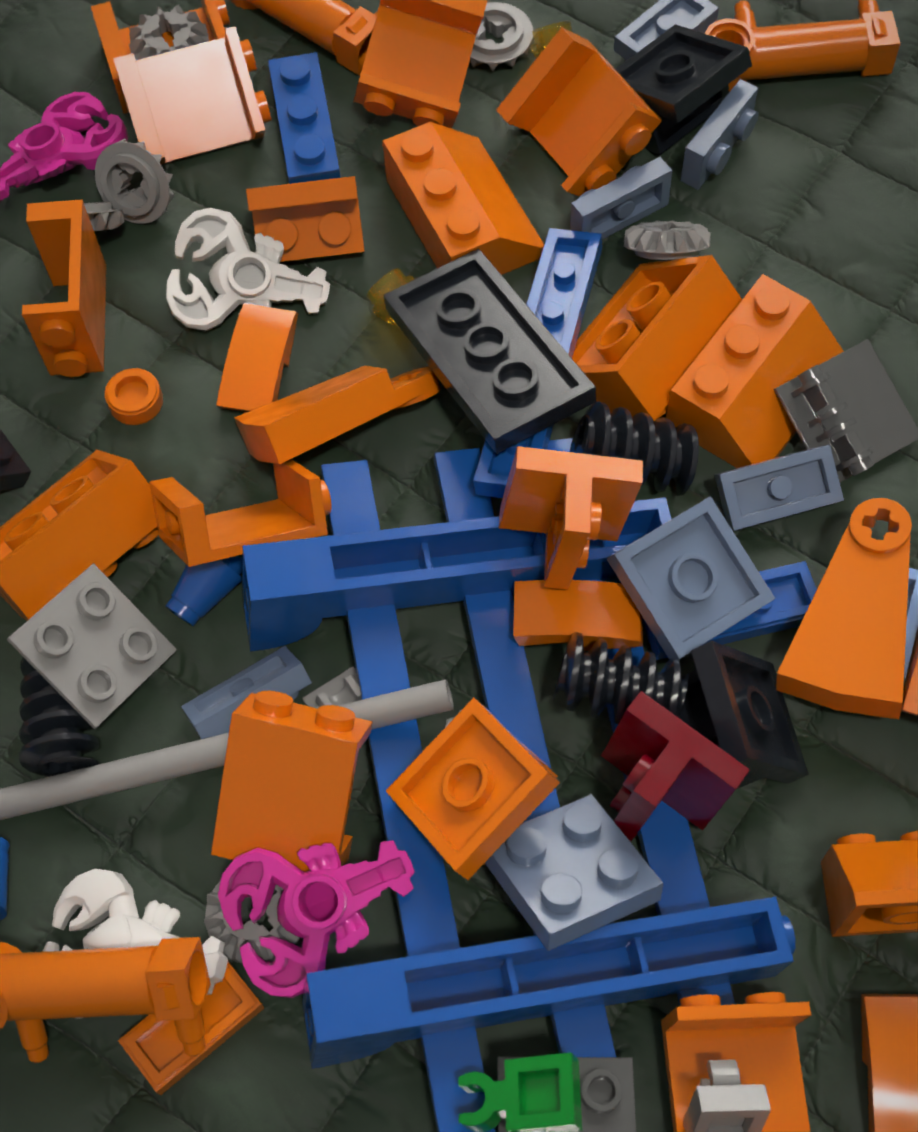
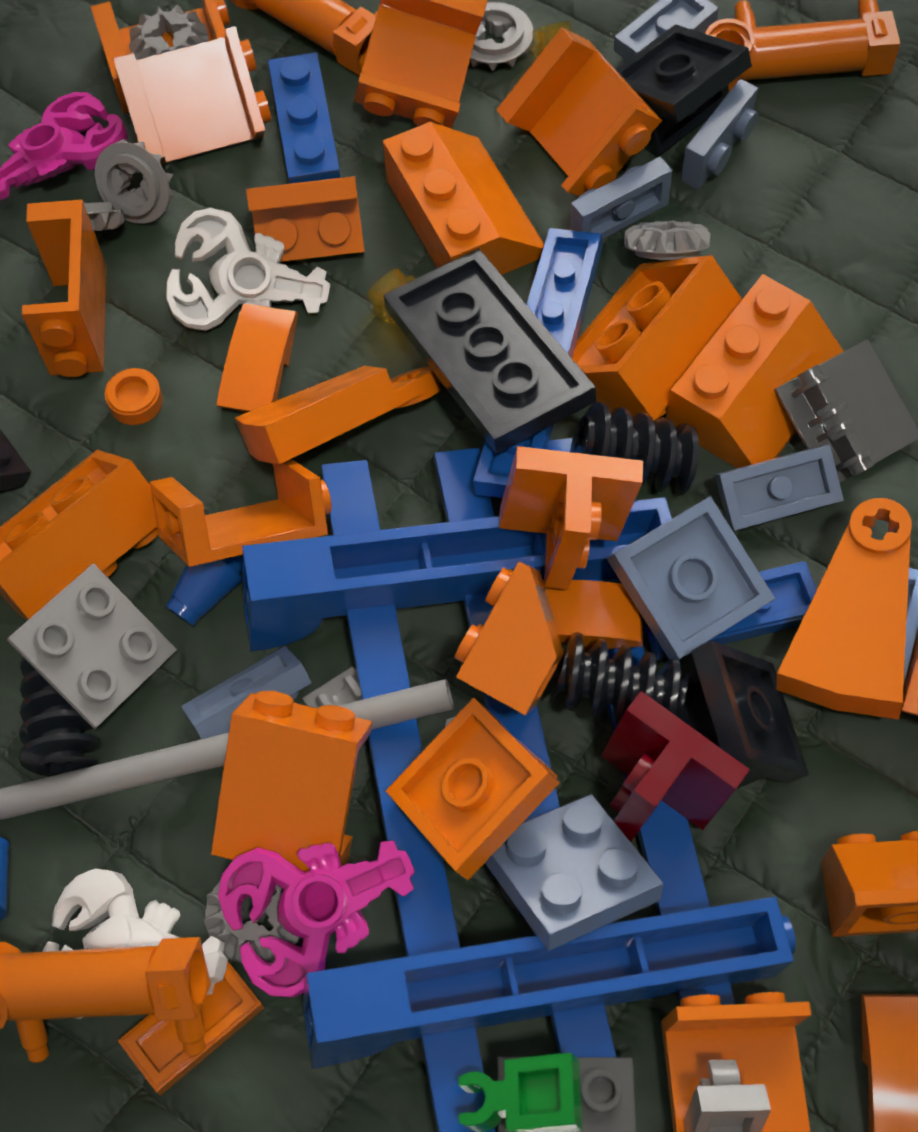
none -> orange slope [454,562,564,715]

